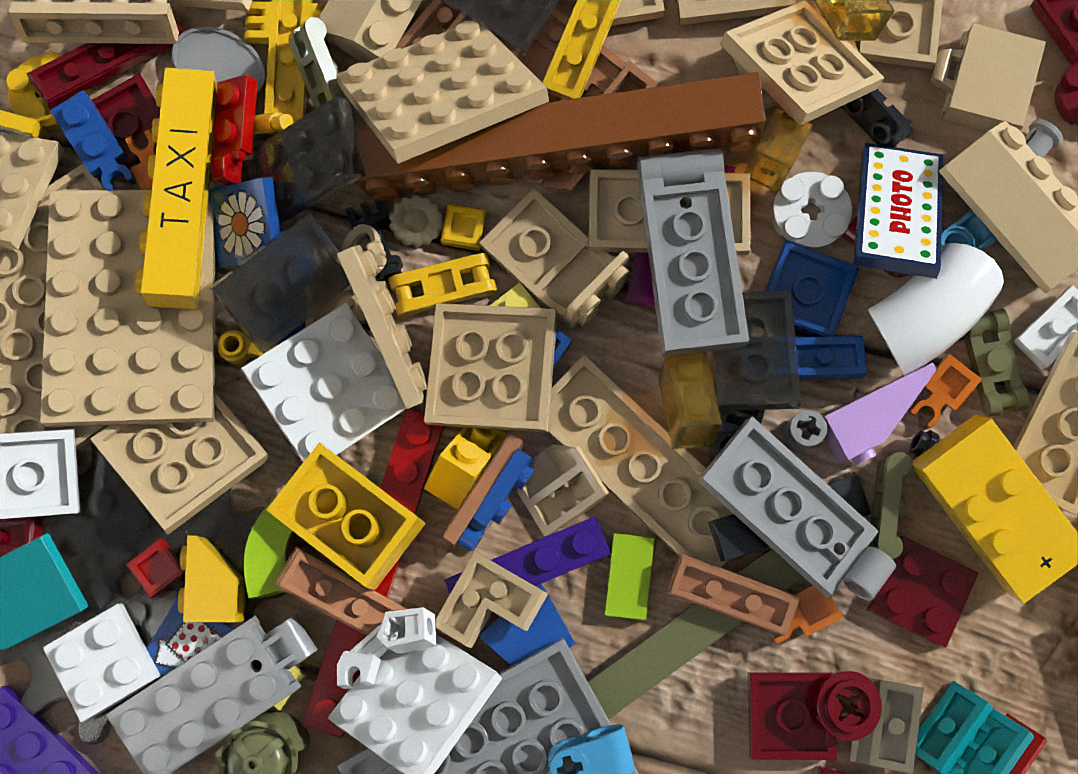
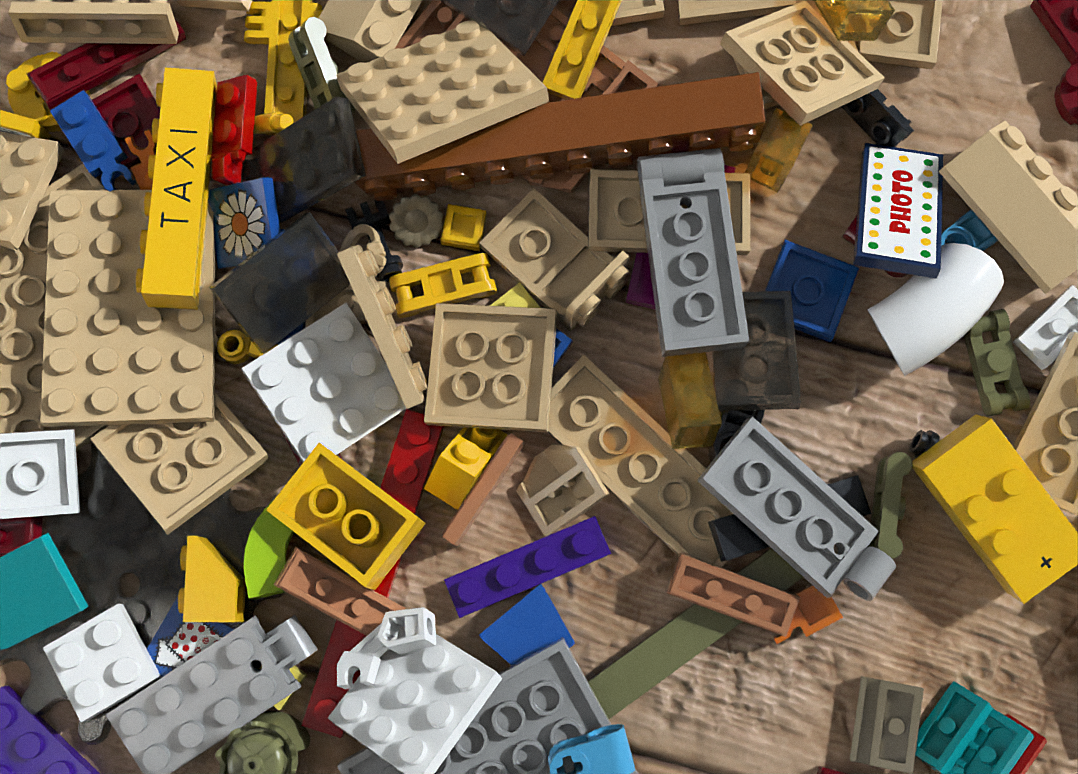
red tile [126,539,185,598] -> none
light grey piece [172,27,267,97] -> none
tan plate [435,552,548,648] -> none
blue plate [457,448,535,552] -> none
lime tile [604,533,654,620] -> none
blue plate [741,336,867,382] -> none
dark red plate [748,672,837,760] -> none
white plate [771,172,852,251] -> none
light grey bush [783,410,827,451] -> none
dark red gear [814,671,882,741] -> none
lavender slope [823,363,937,466] -> none
dark red plate [866,536,979,648] -> none
orange plate [908,354,982,428] -> none
tan piece [930,23,1046,132] -> none
light grey bush [1025,119,1063,158] -> none

